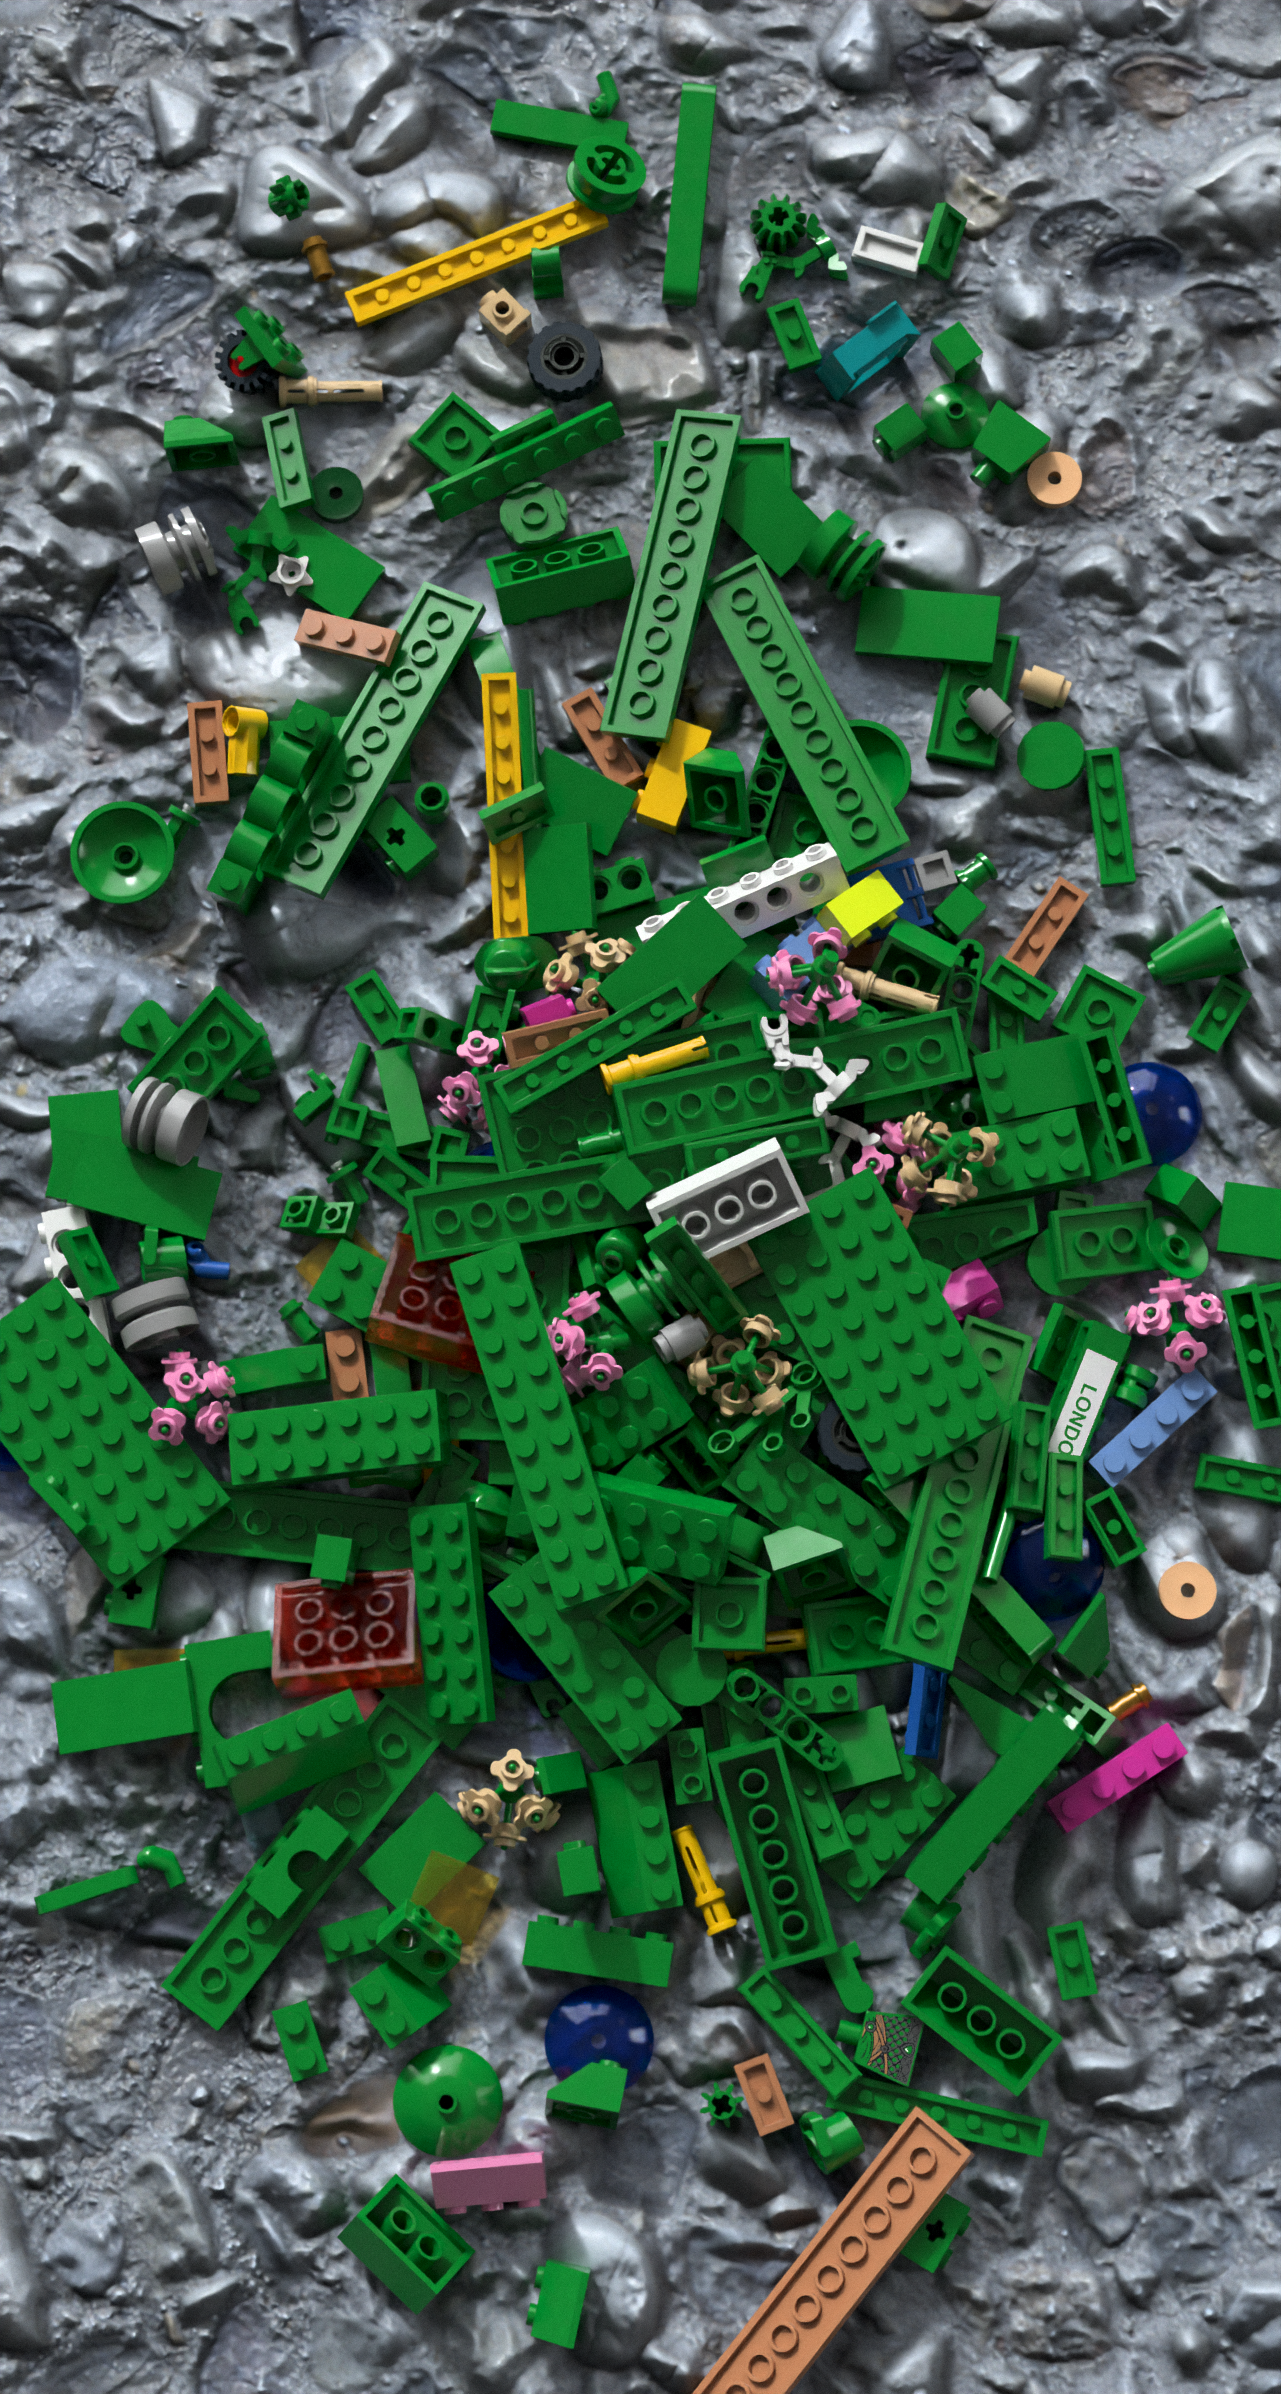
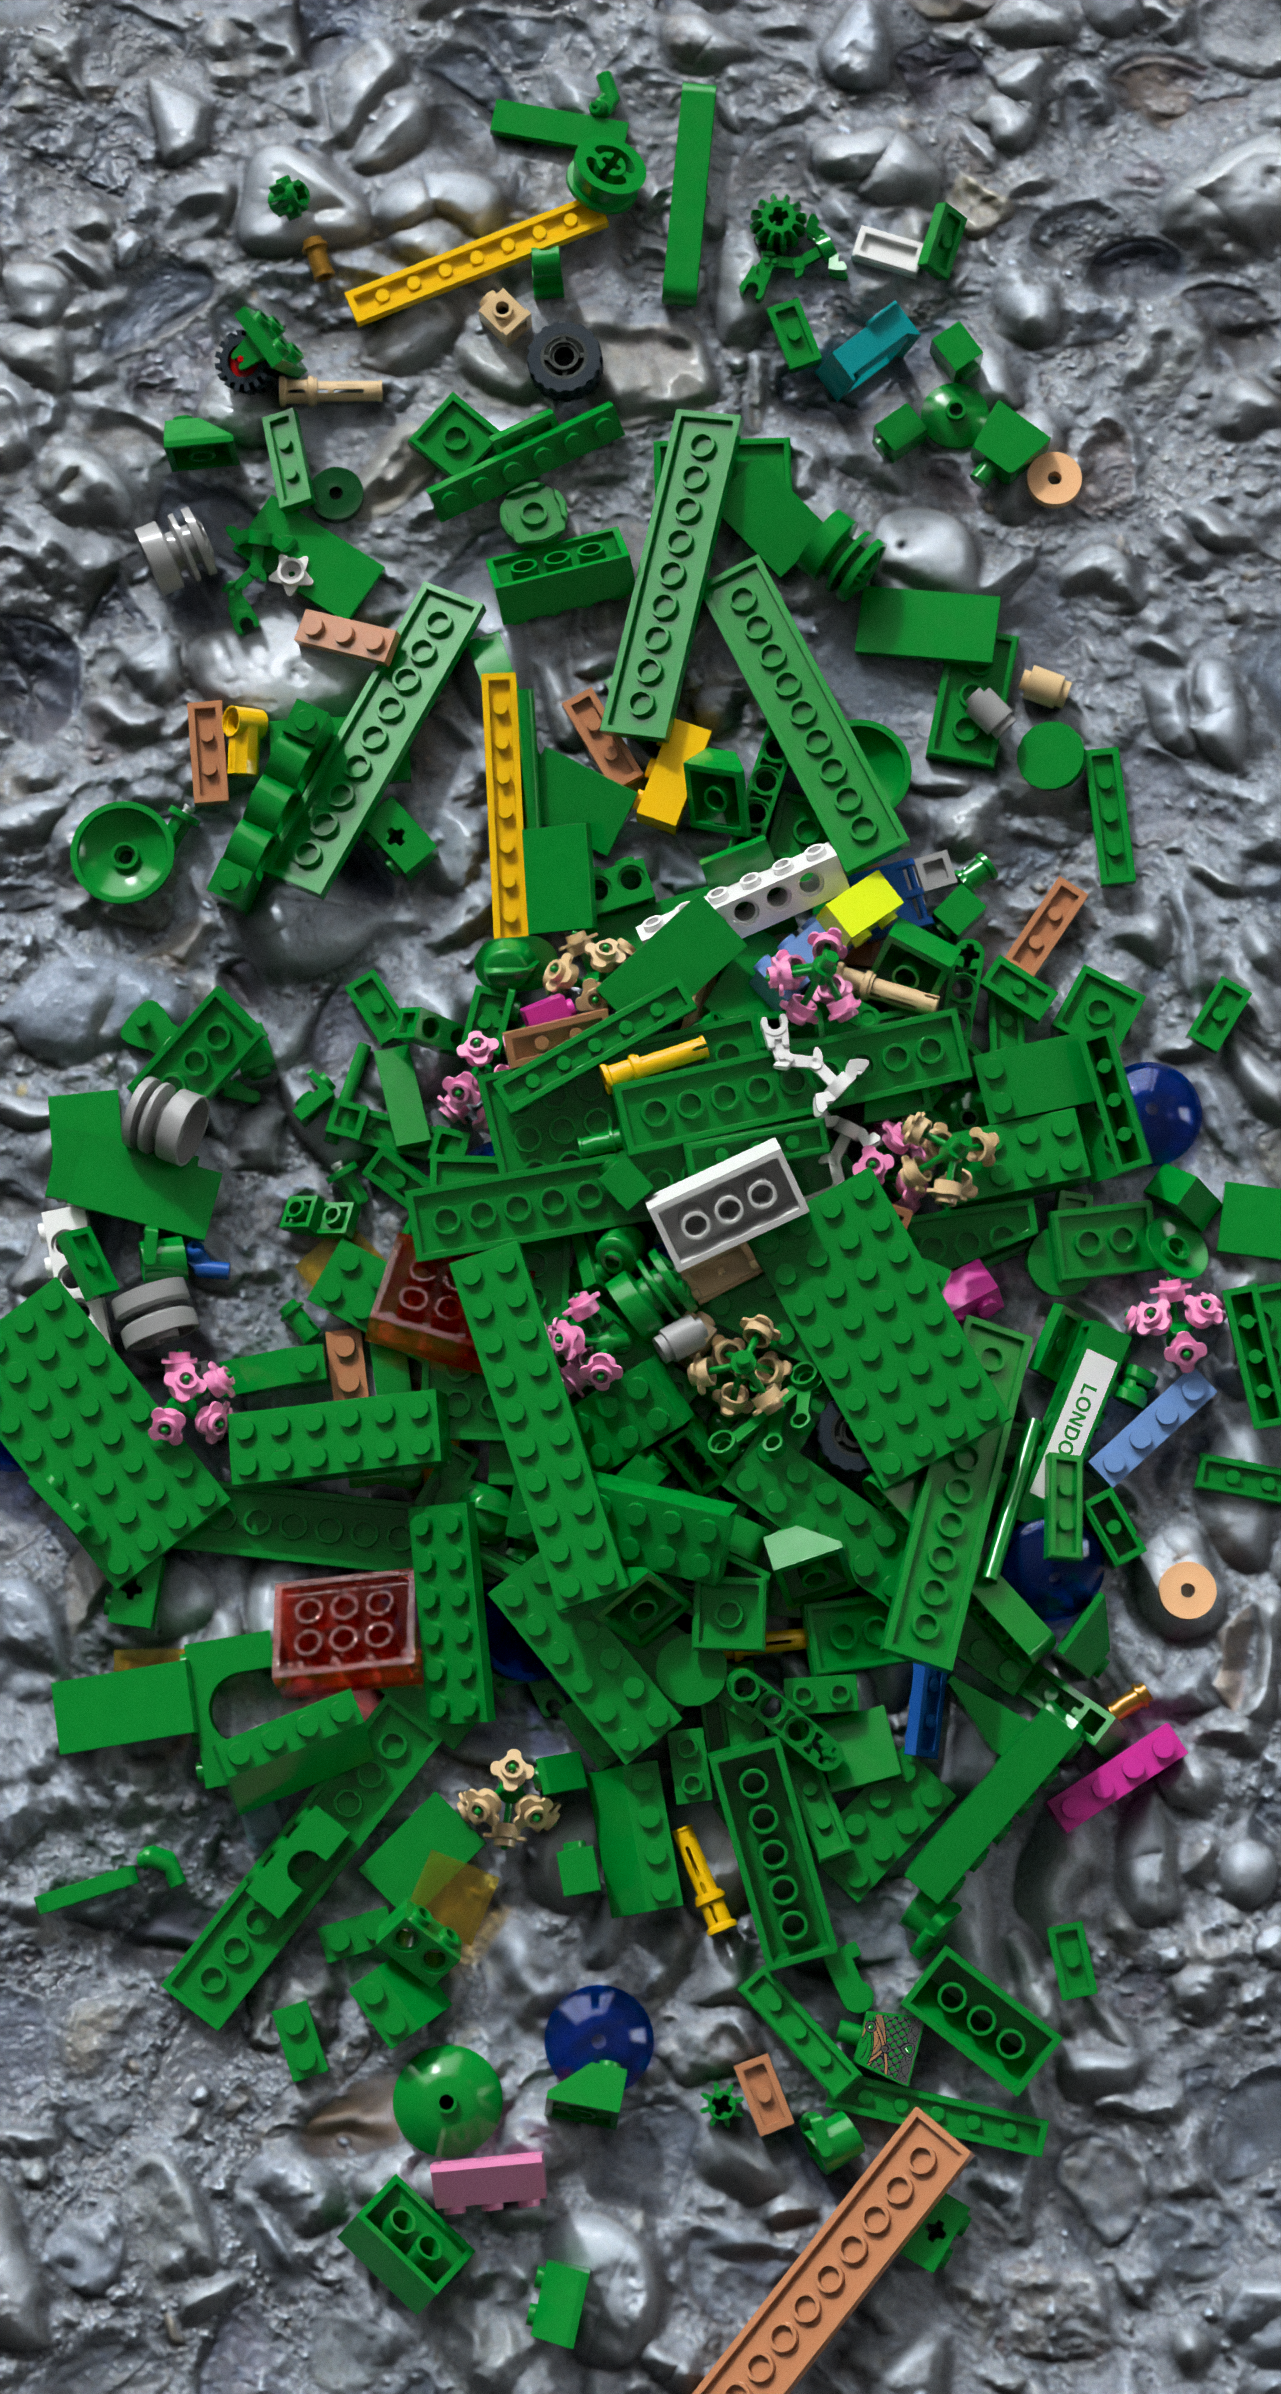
green brick [310,1534,361,1591] -> none
green brick [414,782,451,825] -> none
green plate [477,782,556,845] -> none
green brick [522,1915,674,1987] -> none
green plate [644,1216,749,1334] -> none
green tile [1004,1401,1052,1515] -> none
green cone [1147,905,1249,986] -> none

